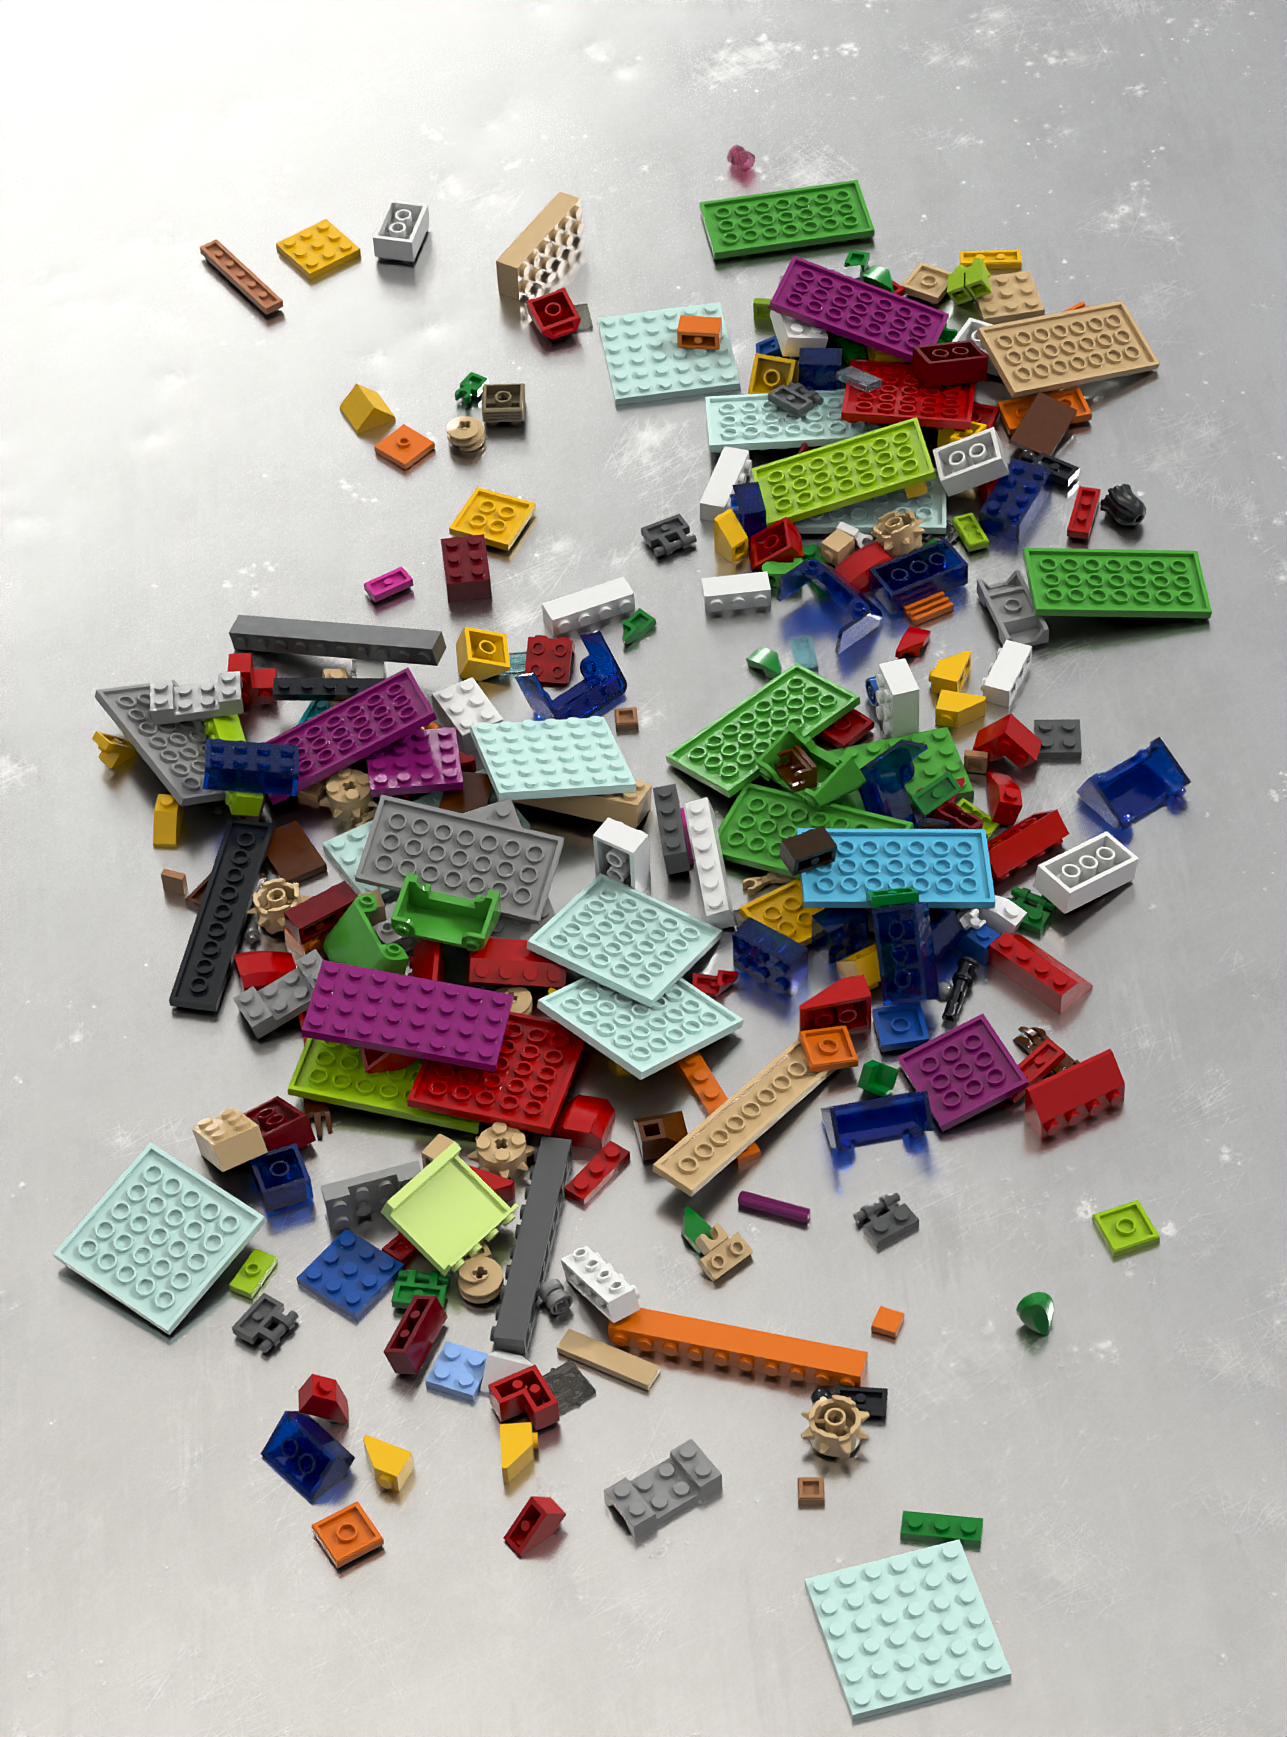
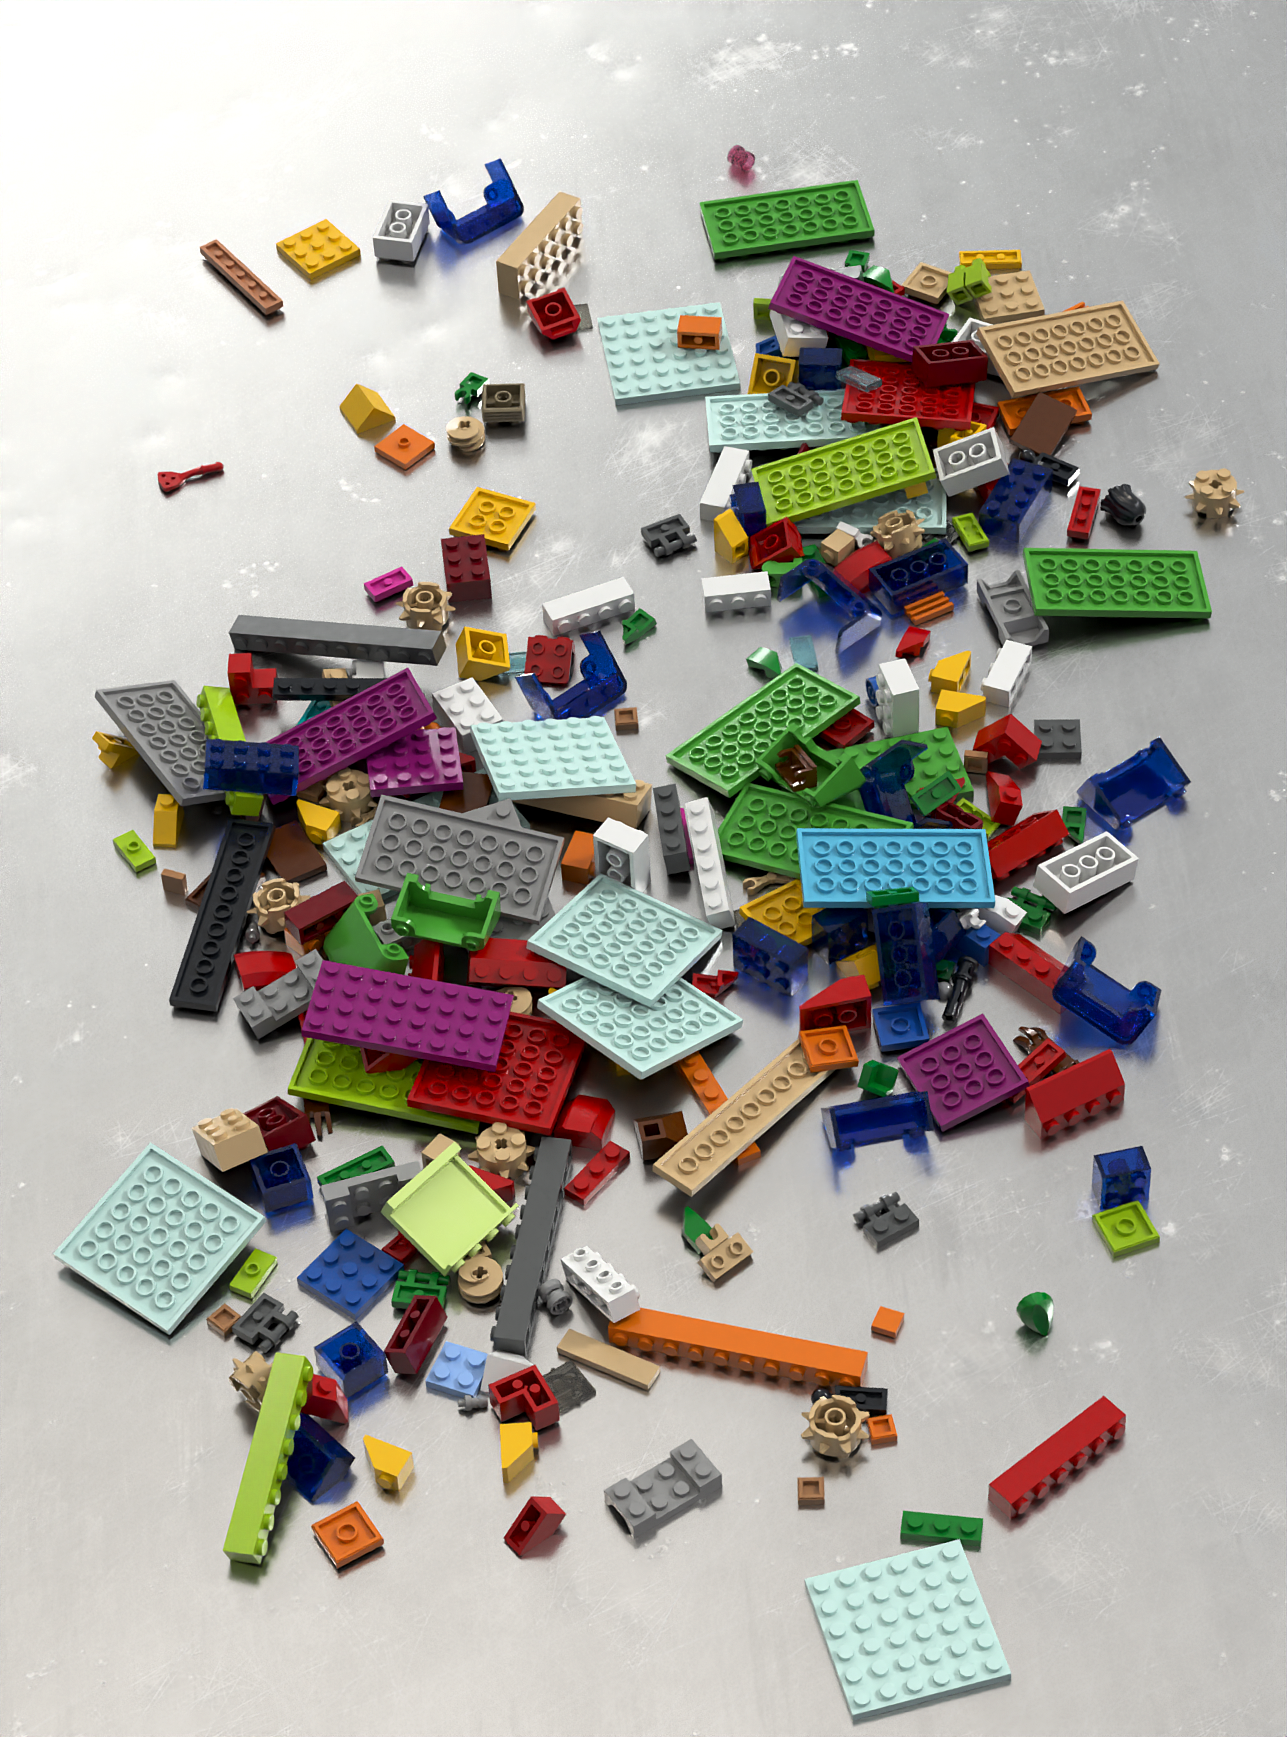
light grey piece [150,671,244,726] -> none
magenta axle [738,1191,811,1223] -> none
dark brown brick [779,826,837,876] -> none
none -> lime plate [113,830,156,872]
none -> red piece [157,462,224,491]
none -> medium nougat tile [206,1304,242,1338]
none -> lime brick [223,1352,313,1564]
none -> tan brick [228,1351,273,1412]
none -> yellow slope [296,799,341,845]
none -> clear blue brick [314,1321,388,1398]
none -> green plate [317,1145,395,1187]
none -> tan brick [396,582,456,631]
none -> clear blue windscreen [423,158,524,245]
none -> light grey piece [458,1395,488,1411]
none -> orange brick [561,830,596,885]
none -> orange tile [866,1414,897,1445]
none -> dark green plate [926,957,956,983]
none -> red brick [988,1396,1126,1519]
none -> clear blue windscreen [1052,936,1162,1045]
none -> green slope [1062,806,1087,844]
none -> clear blue brick [1092,1146,1151,1210]
none -> tan brick [1185,468,1244,518]

